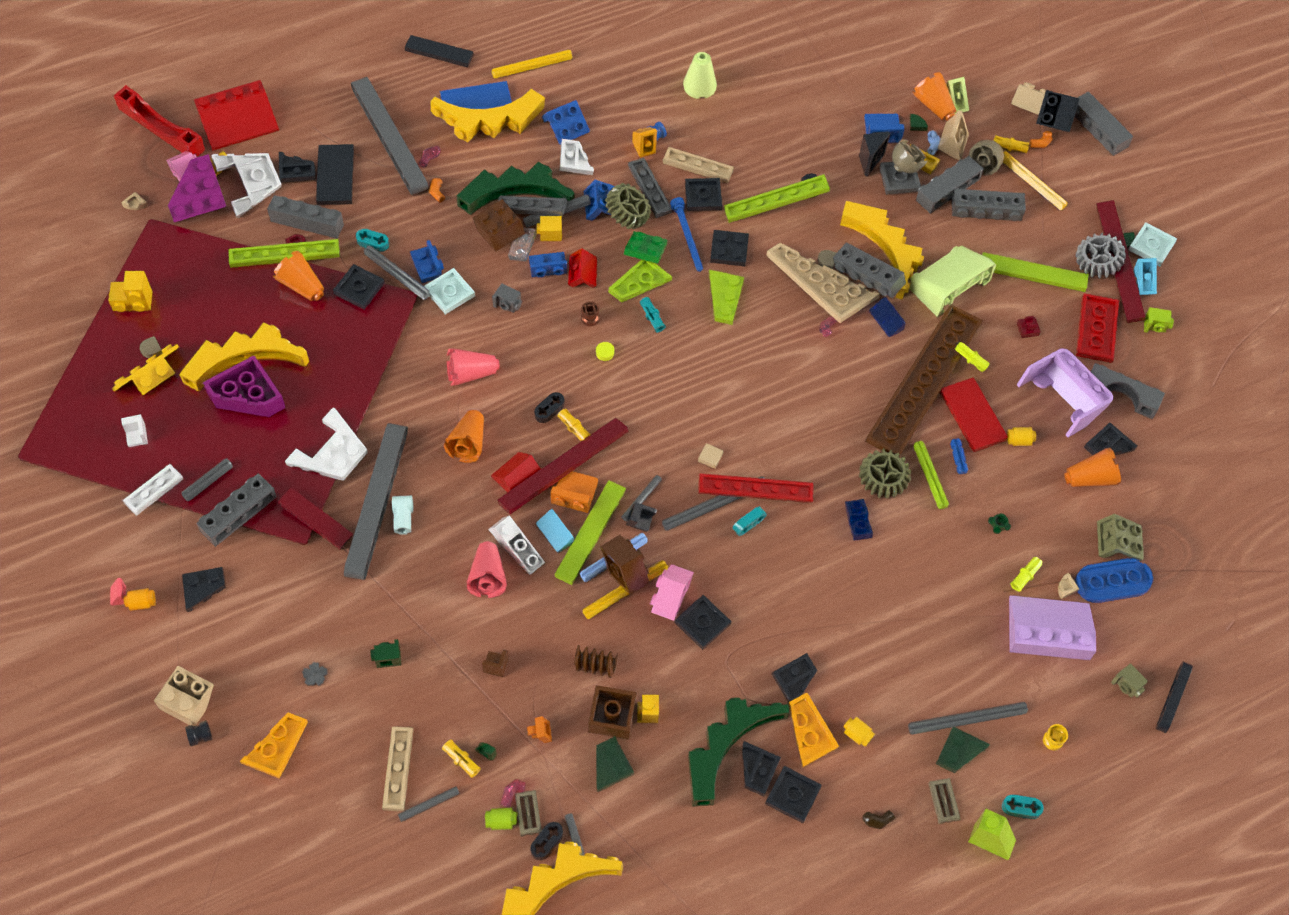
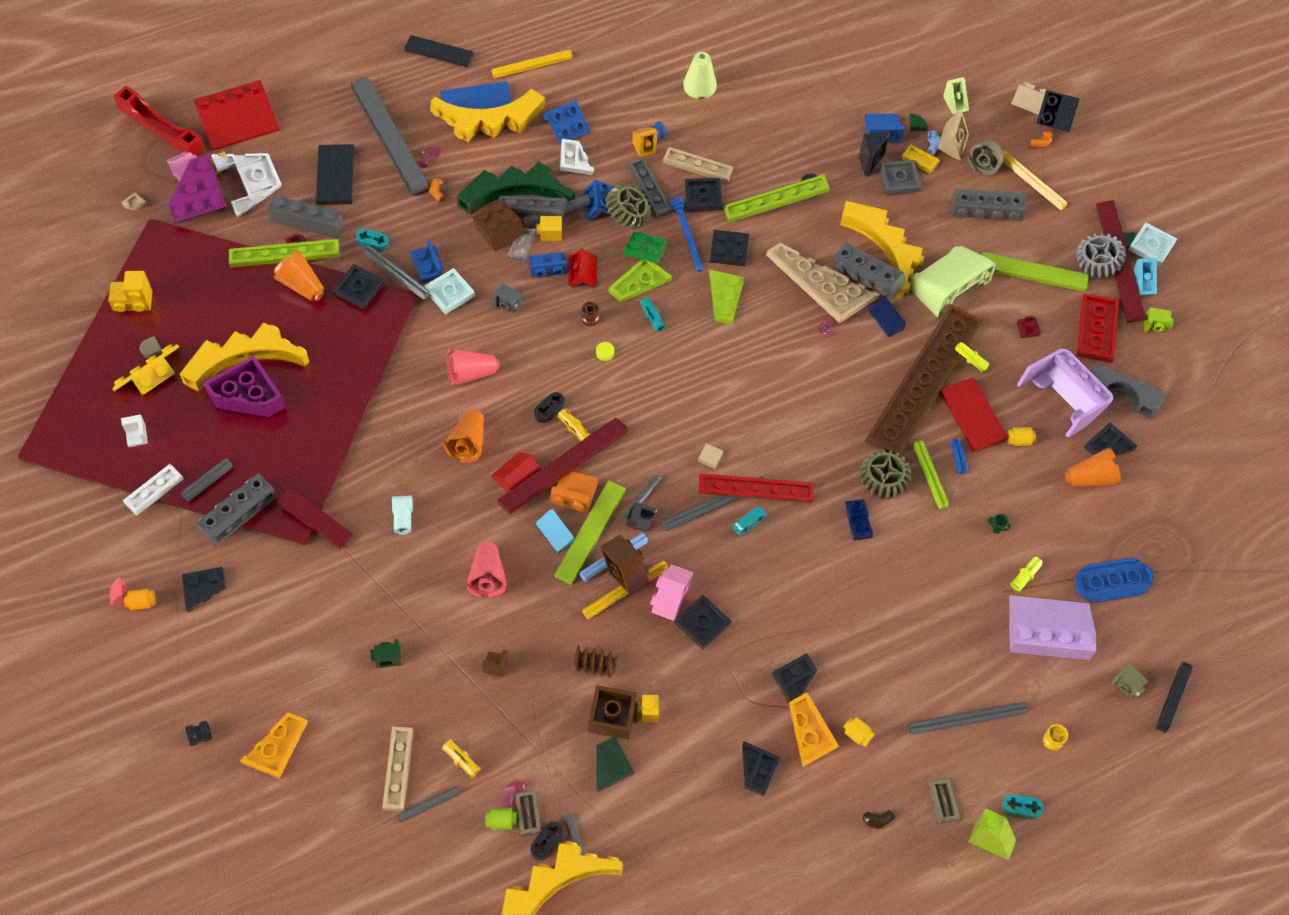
tan slope [154,666,214,726] -> none
black wing [279,152,316,183] -> none
white wing [285,408,368,481] -> none
dark grey plant [302,662,328,686] -> none
dark grey beam [344,423,408,580] -> none
dark green tile [475,742,497,761] -> none
white slope [488,515,545,575] -> none
orange tile [527,716,552,743] -> none
dark green arch [688,697,789,807] -> none
black plate [765,765,822,823] -> none
dark tan tile [817,250,836,269] -> none
dark tan cylinder [892,139,927,174] -> none
orange cone [912,72,956,121] -> none
dark grey brick [916,156,983,214] -> none
clear green wing [936,726,990,773] -> none
yellow pin [993,135,1029,153] -> none
tan tile [1058,573,1079,599] -> none
dark grey brick [1074,91,1133,156] -> none
olive bracket [1097,514,1144,561] -> none

